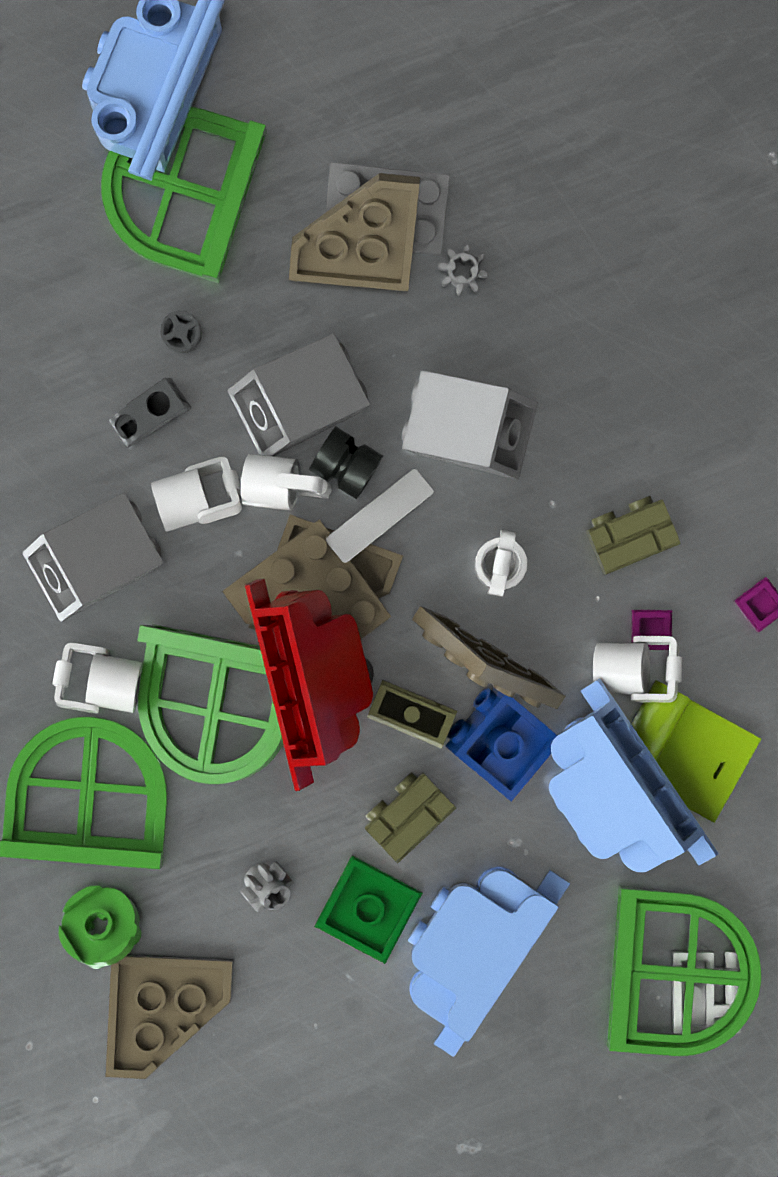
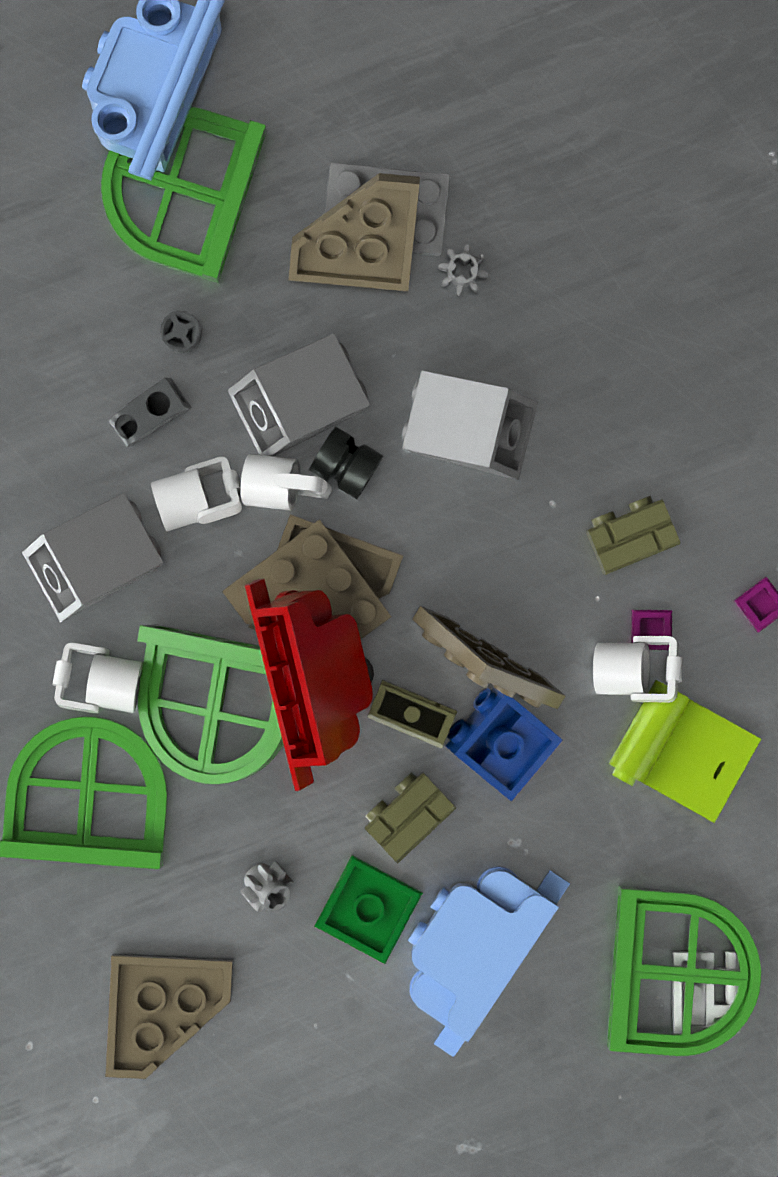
bright green plate [58,886,142,969] -> none
white sticker [326,469,434,563] -> none
white piece [474,530,527,597] -> none
light blue brick [549,678,719,872] -> none

